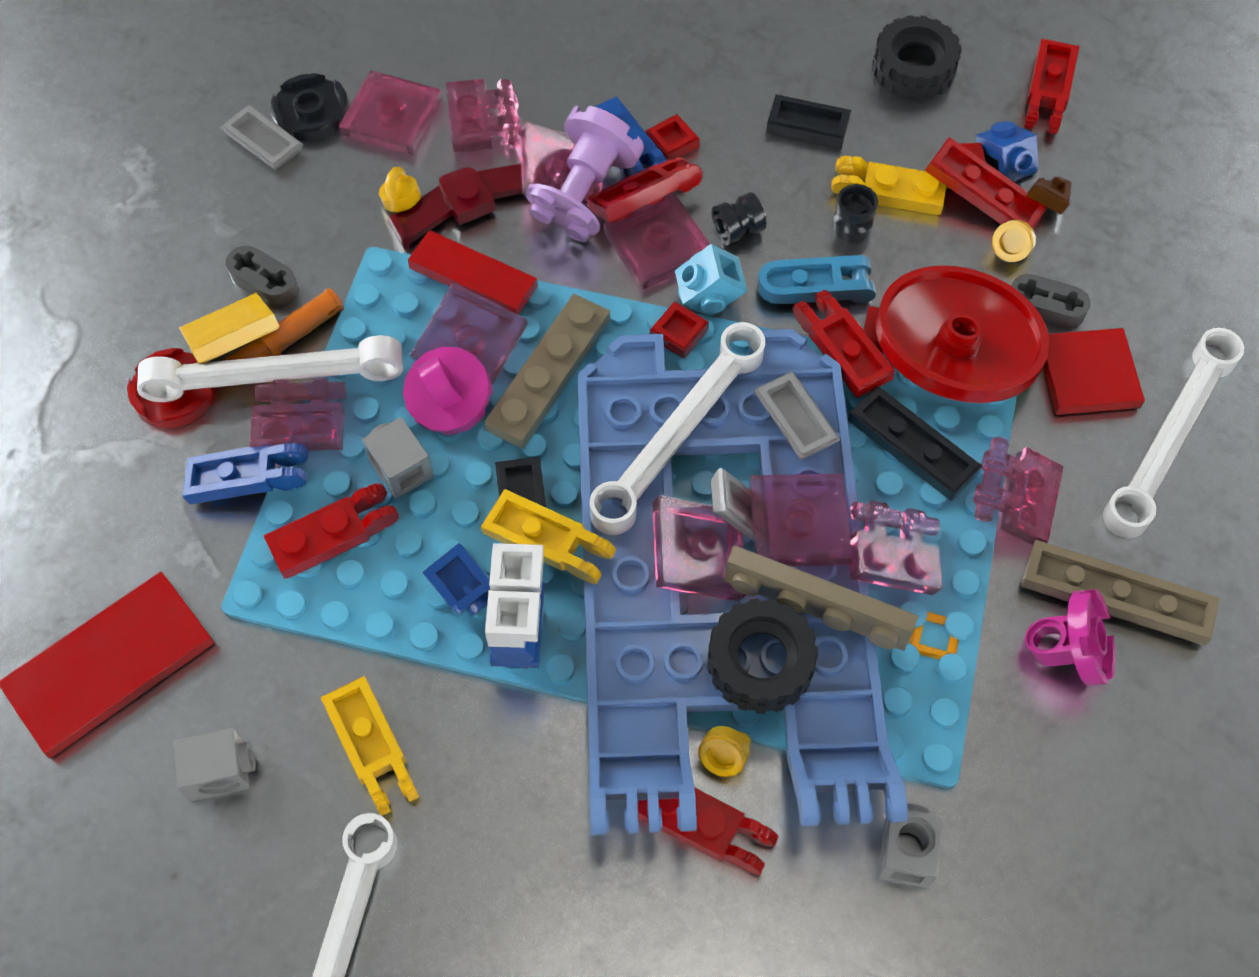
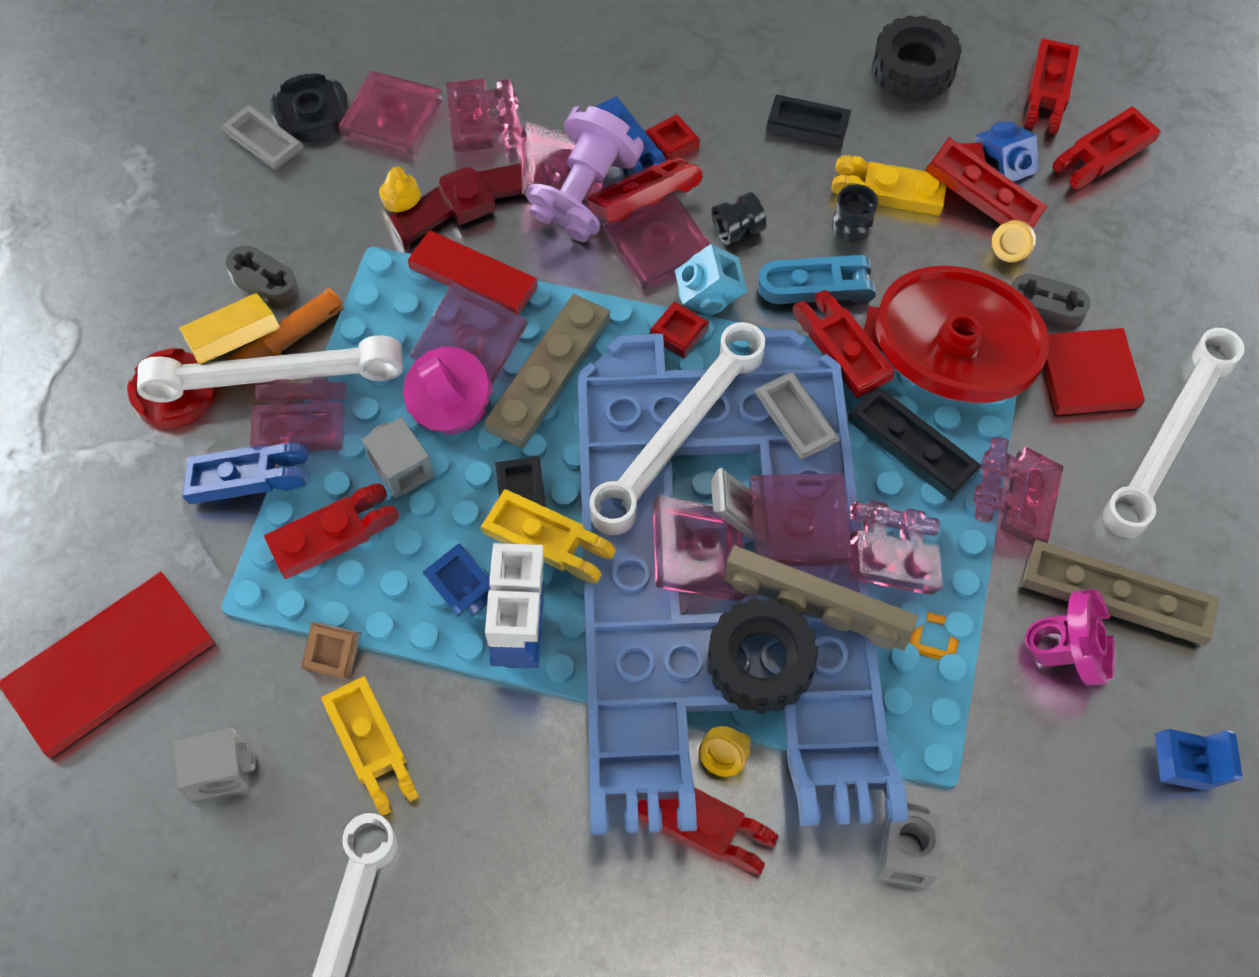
reddish brown tile [1027,177,1072,215] -> none
none -> medium nougat tile [301,622,361,679]
none -> red hinge [1052,106,1161,190]
none -> blue bracket [1155,729,1243,791]

